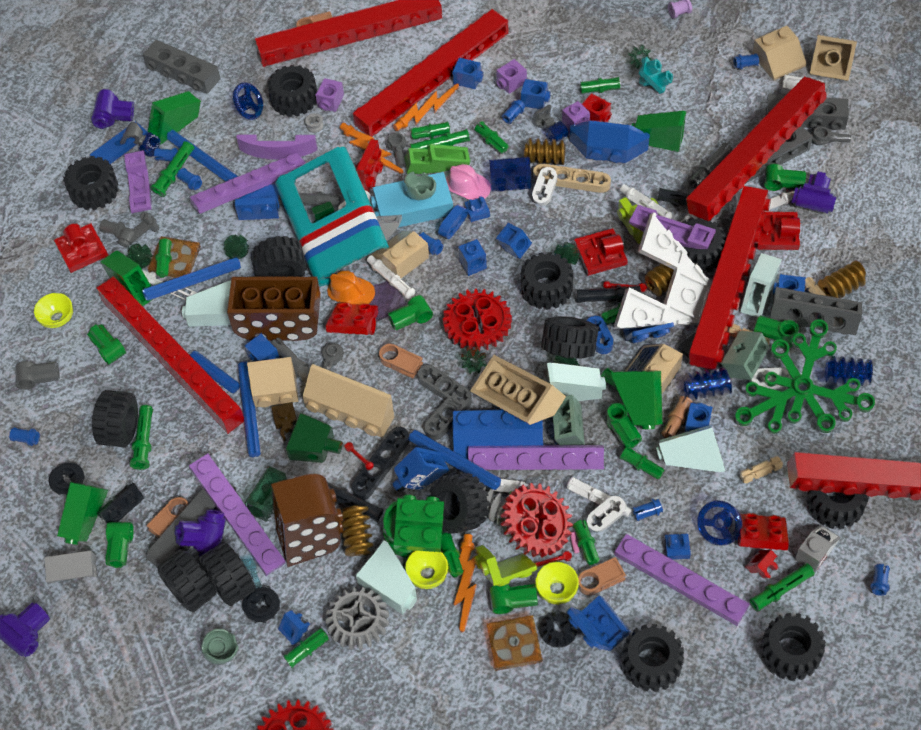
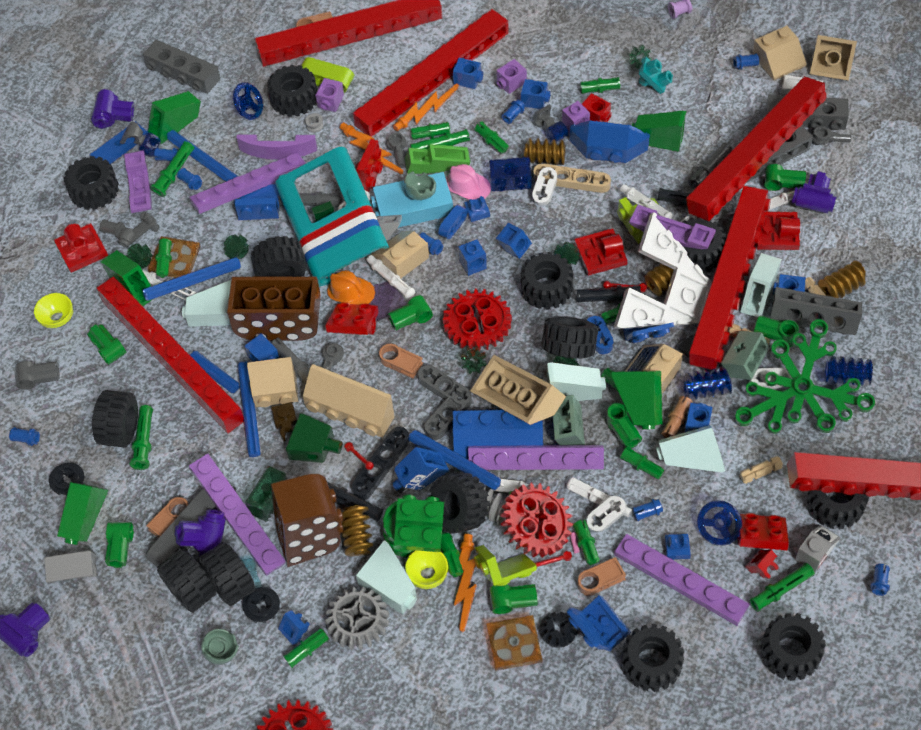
black hinge [97,483,144,524] -> none
neon yellow piece [536,562,579,604] -> none
none -> lime beam [301,57,354,93]

